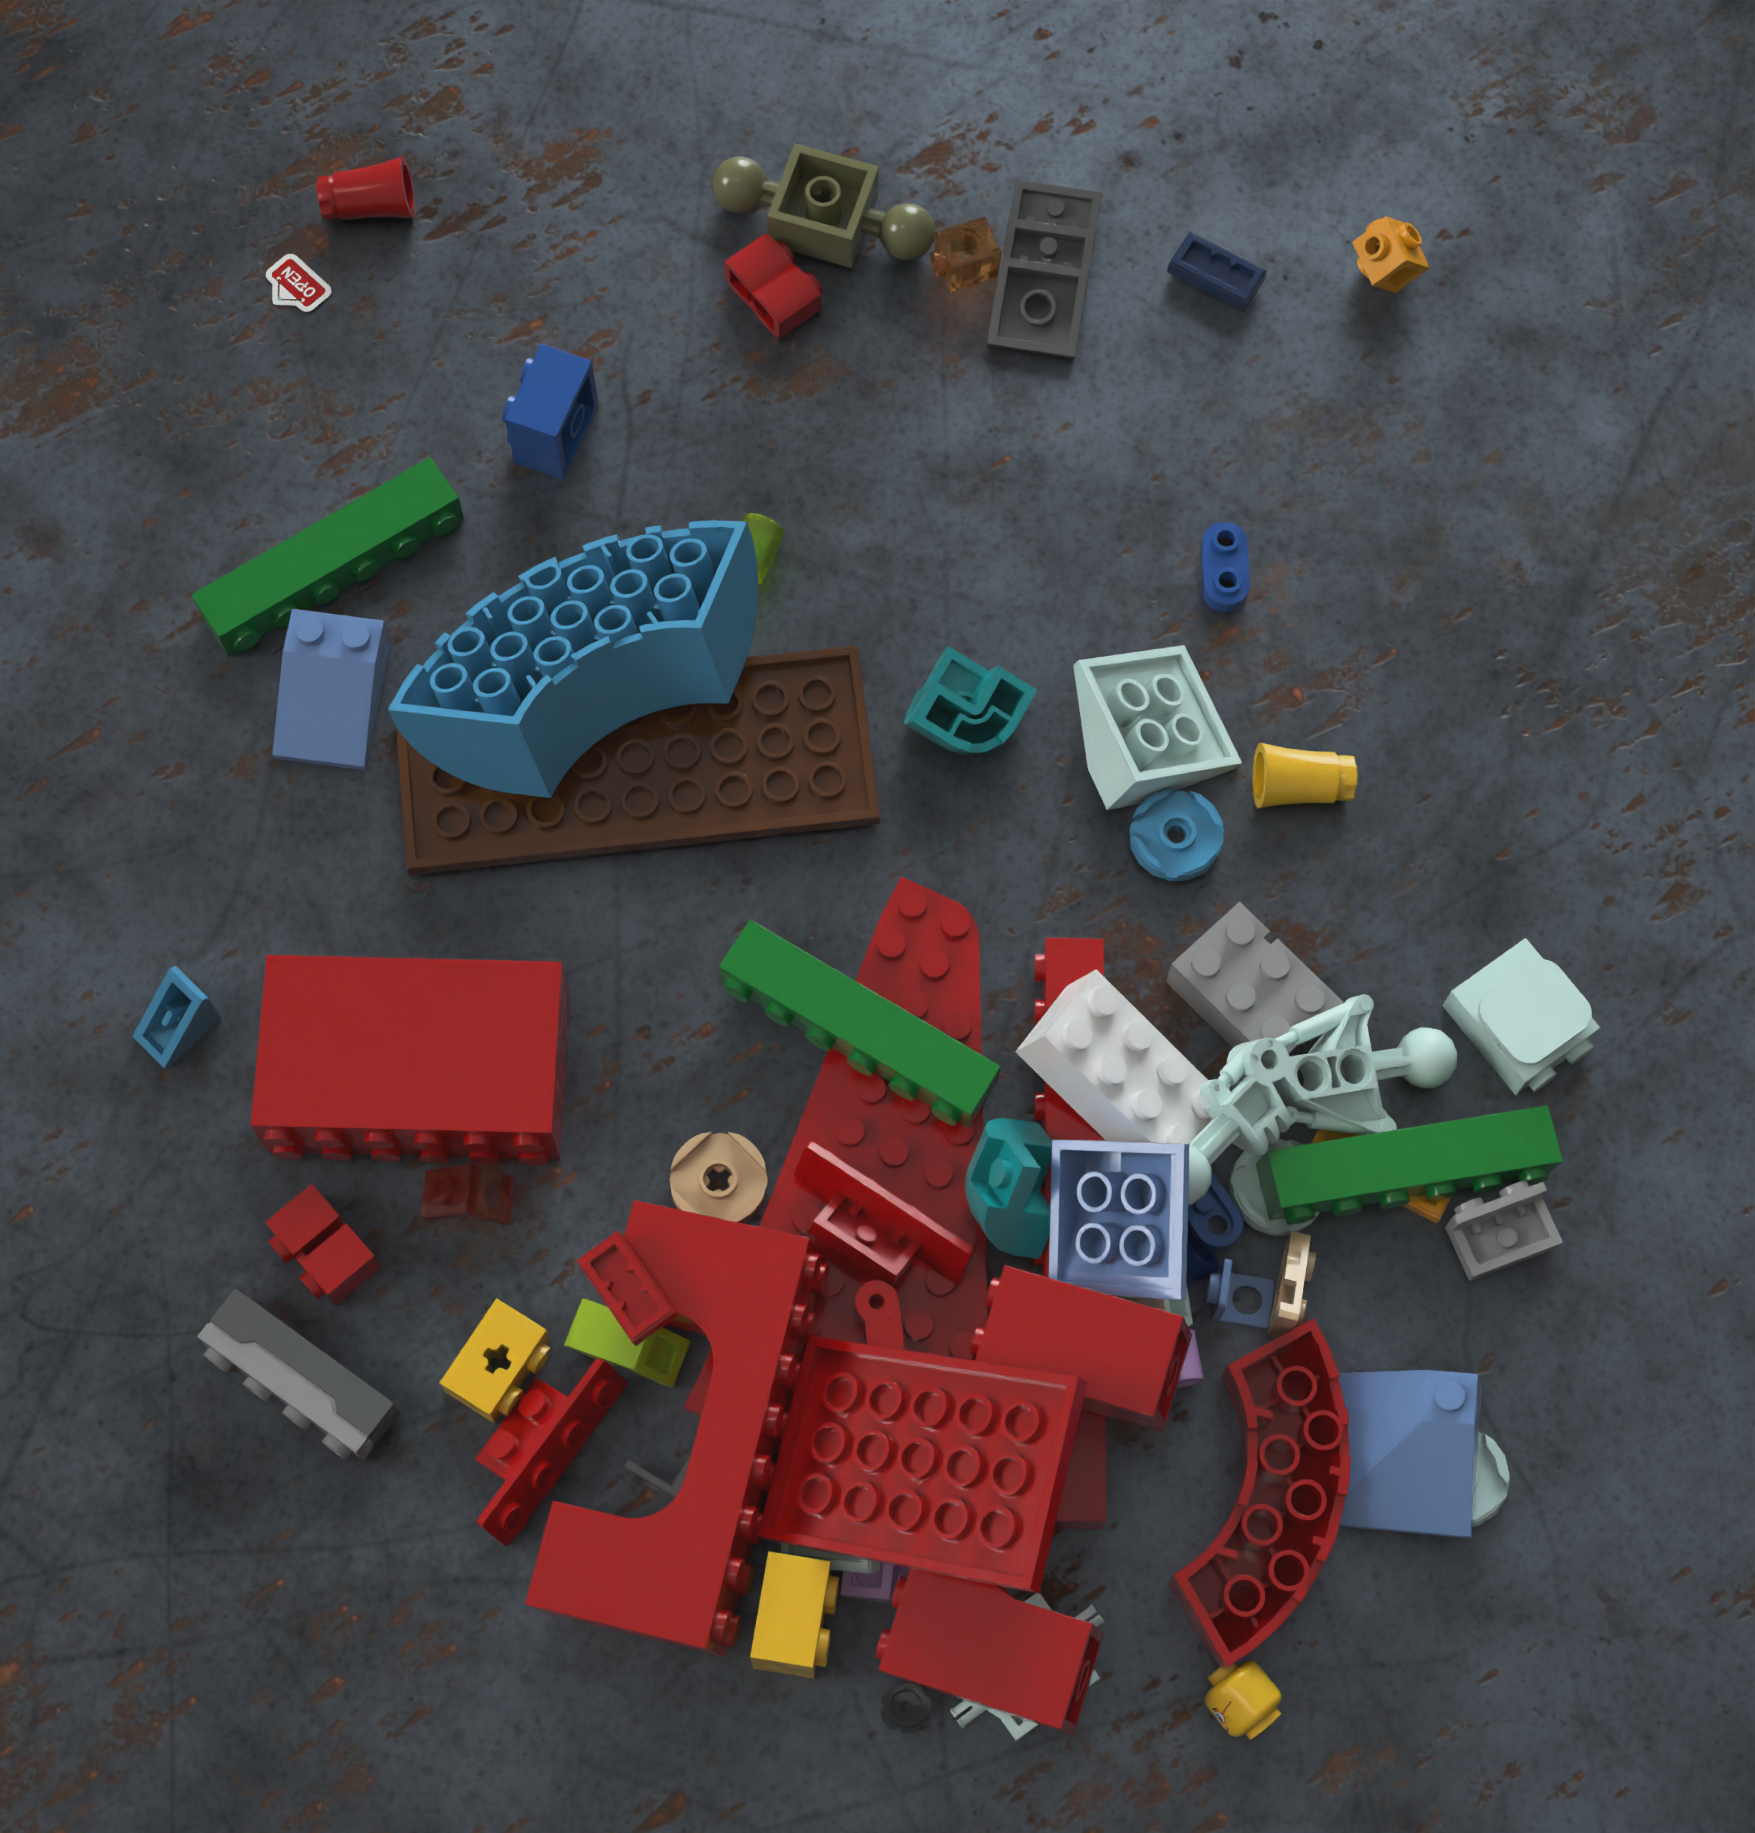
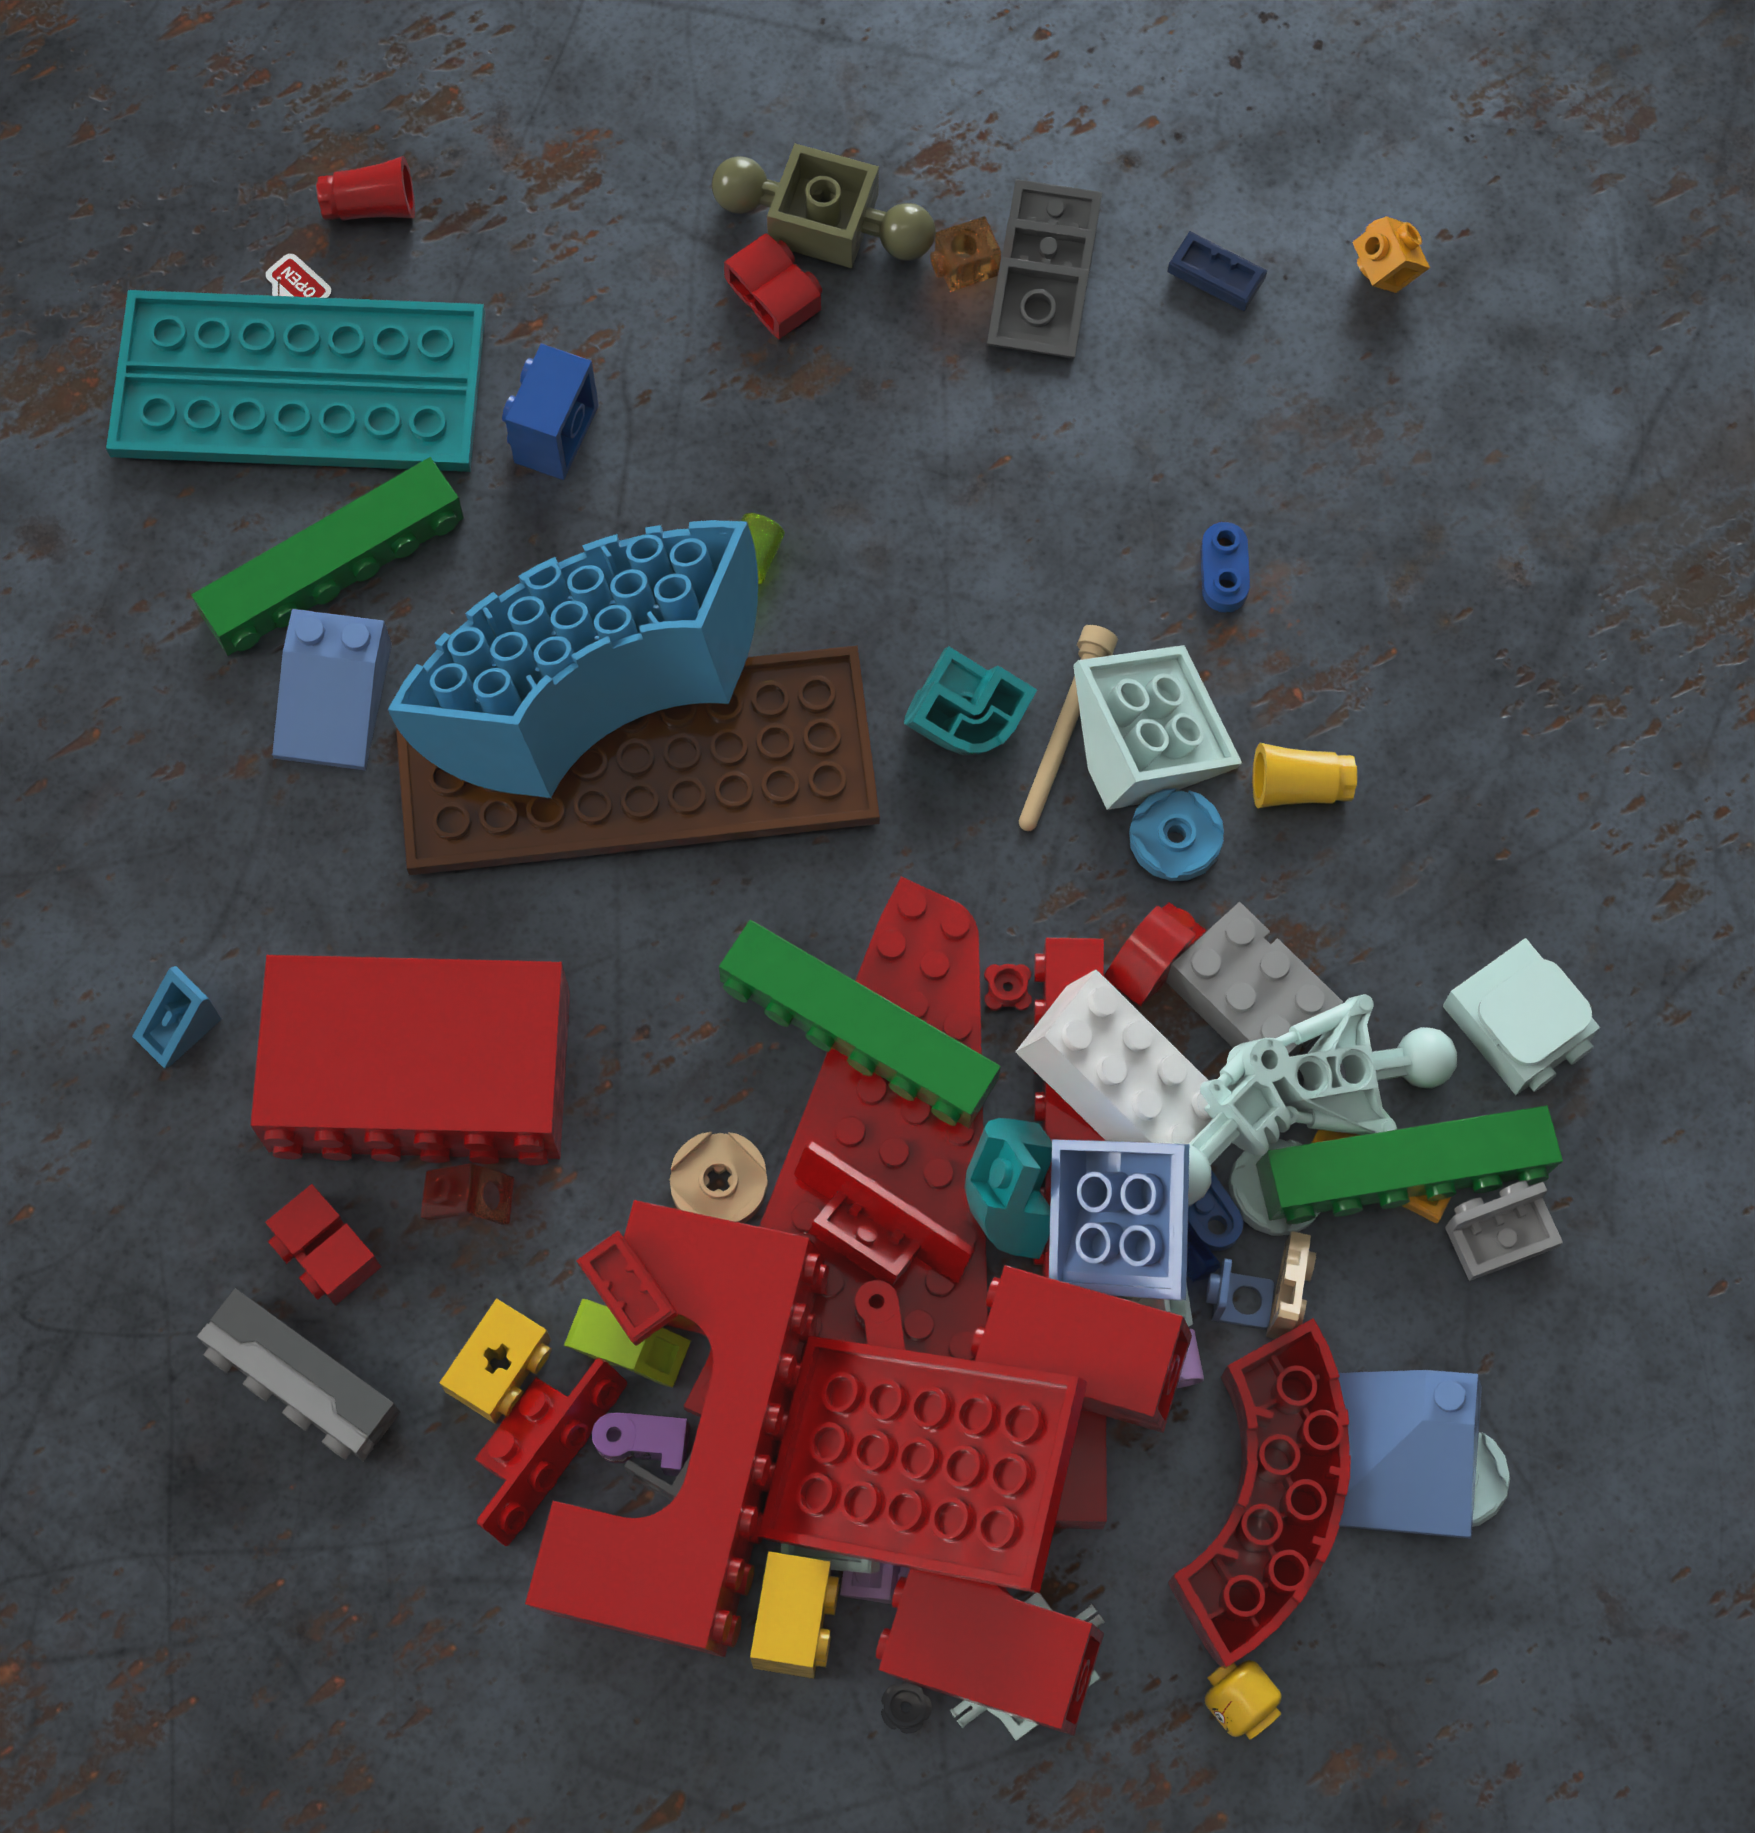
none -> teal plate [106,290,486,472]
none -> medium lavender leg [592,1412,691,1476]
none -> red plate [984,964,1032,1011]
none -> tan piece [1019,625,1118,831]
none -> red brick [1104,902,1207,1007]

